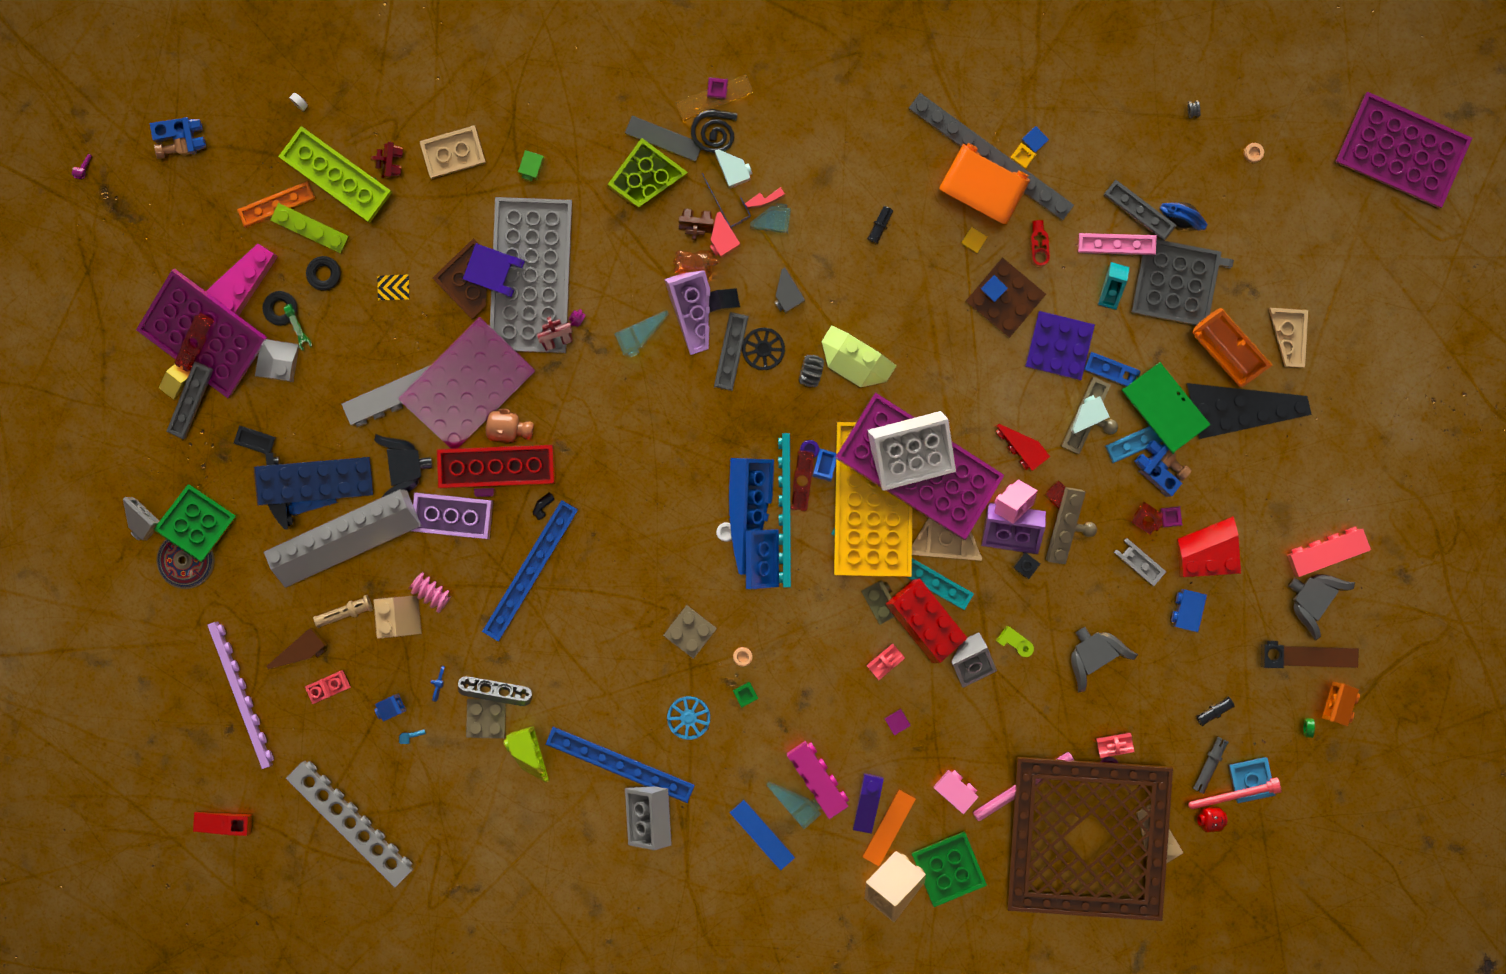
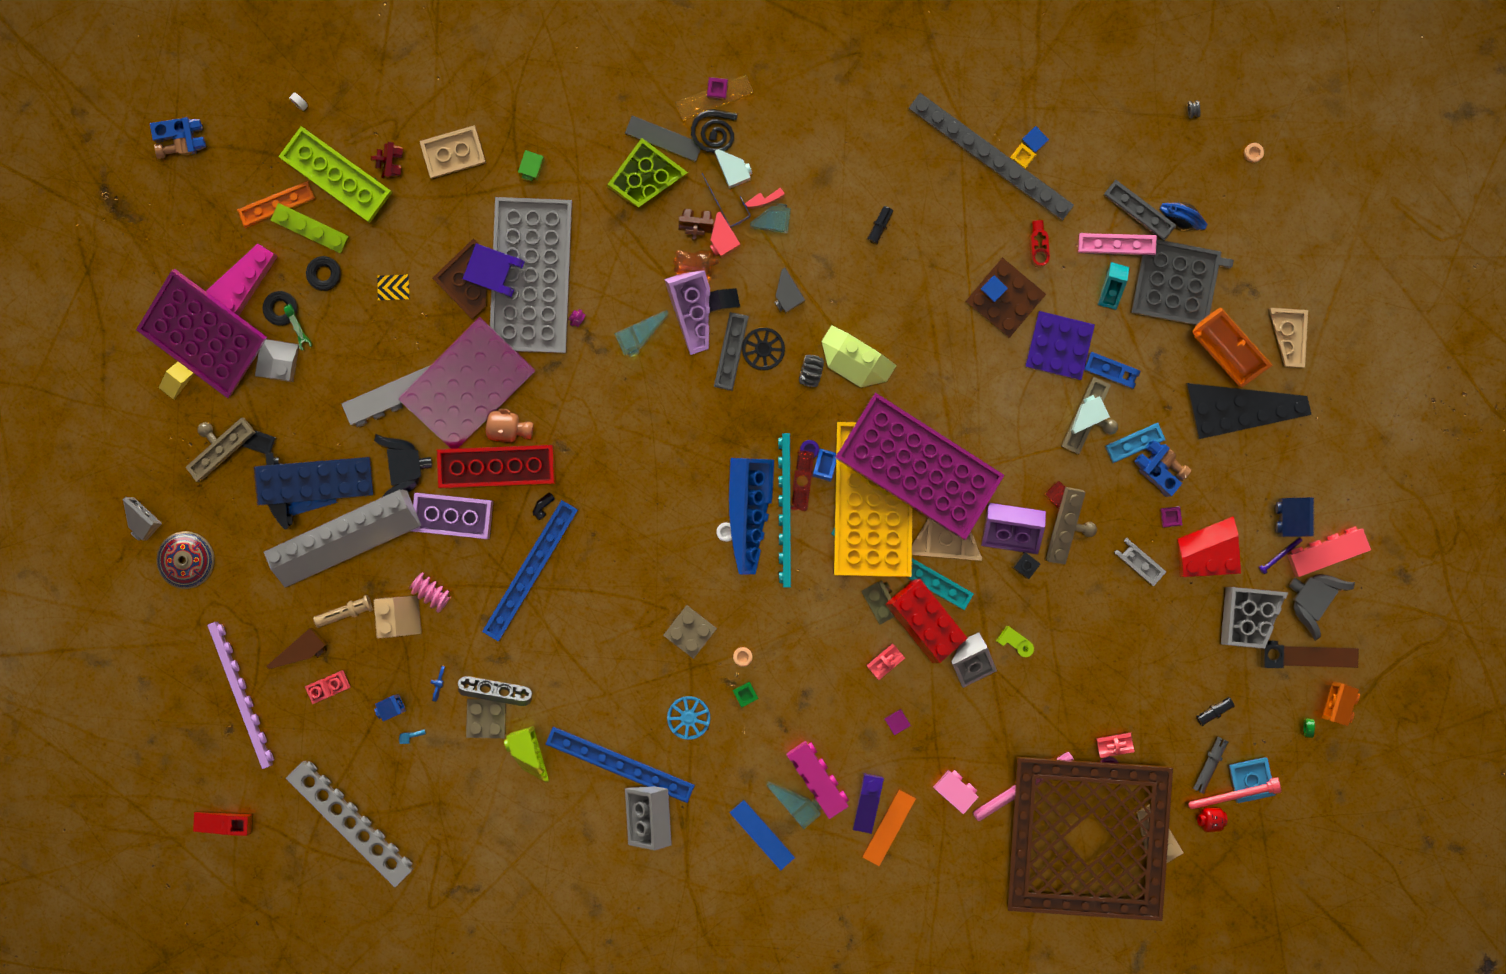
magenta hand [72,154,92,179] -> none
green plate [154,484,236,563] -> none
dark grey tile [166,361,214,439] -> none
clear red piece [174,313,214,372] -> none
magenta tile [474,488,496,497] -> none
dark red hips [537,316,572,351] -> none
blue plate [746,529,779,589] -> none
slope [865,851,926,922] -> none
white slope [868,411,956,491] -> none
green plate [911,831,987,907] -> none
orange windscreen [939,143,1030,224] -> none
yellow tile [961,227,987,254] -> none
bright pink brick [994,480,1037,524] -> none
red slope [995,424,1050,472] -> none
dark grey torso [1071,627,1139,693] -> none
green container [1122,362,1210,454] -> none
clear red brick [1131,502,1163,535] -> none
blue brick [1171,589,1207,632] -> none
magenta plate [1335,92,1472,208] -> none
none -> dark tan plate [186,417,256,482]
none -> light grey wedge [1221,587,1288,648]
none -> dark purple piece [1259,537,1303,574]
none -> dark blue slope [1276,497,1314,537]

